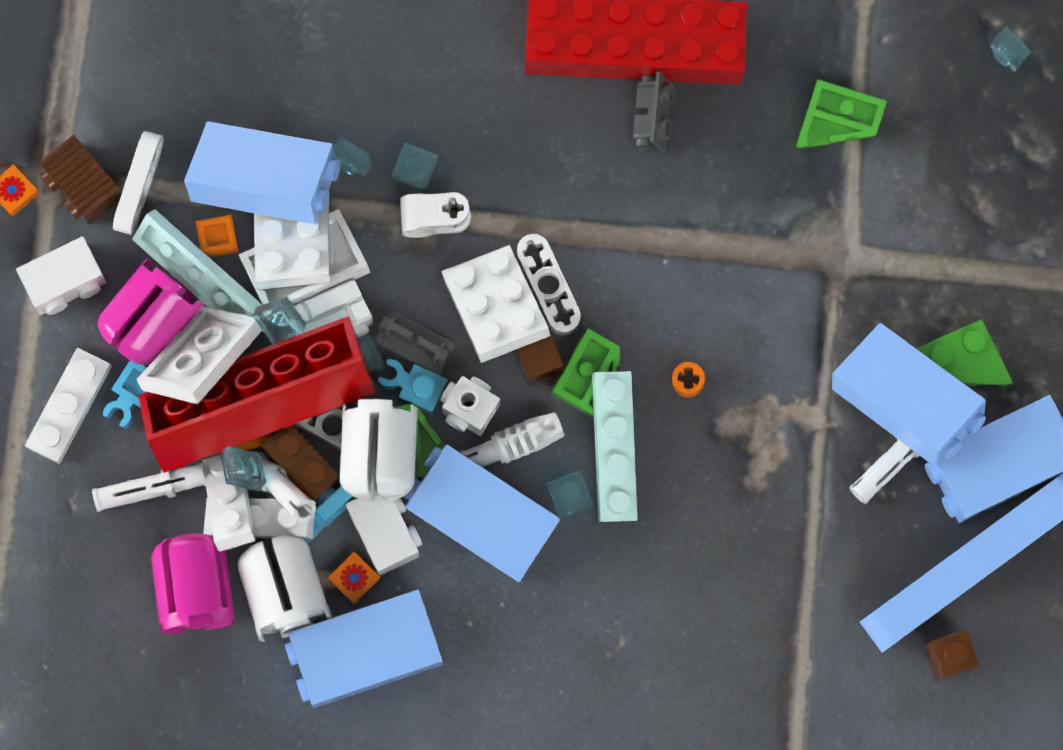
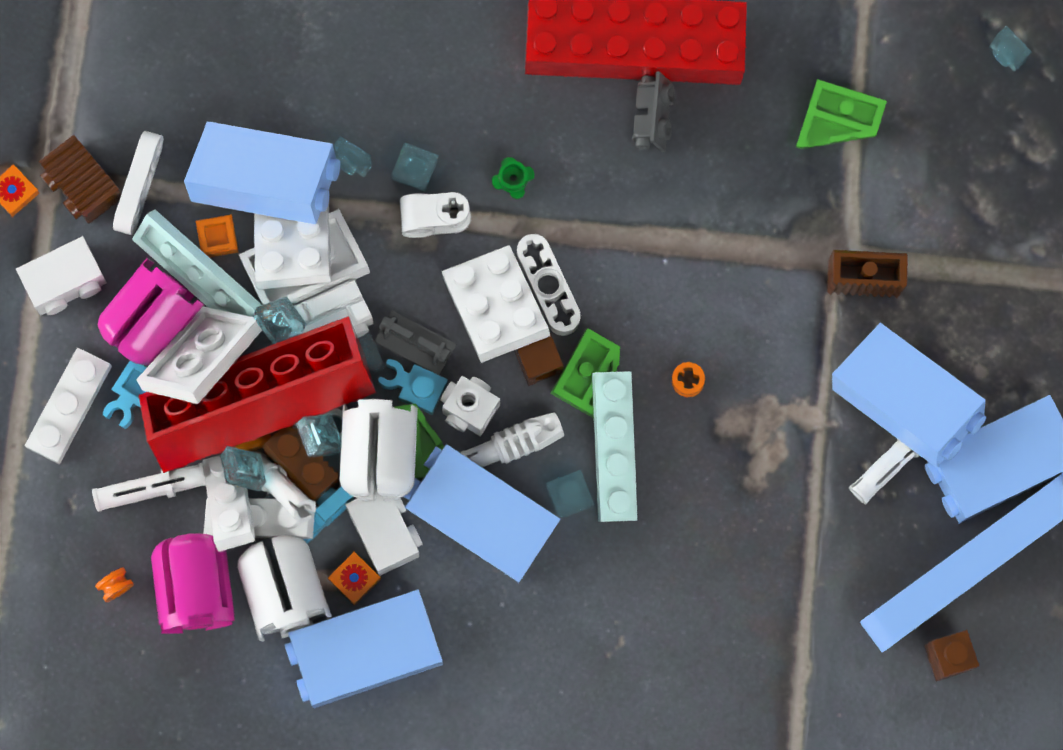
bright green wing [916,319,1013,388] -> none
none -> orange bush [95,568,134,602]
none -> clear light blue plate [295,415,342,457]
none -> green plate [492,157,535,199]
none -> reddish brown brick [827,250,908,298]

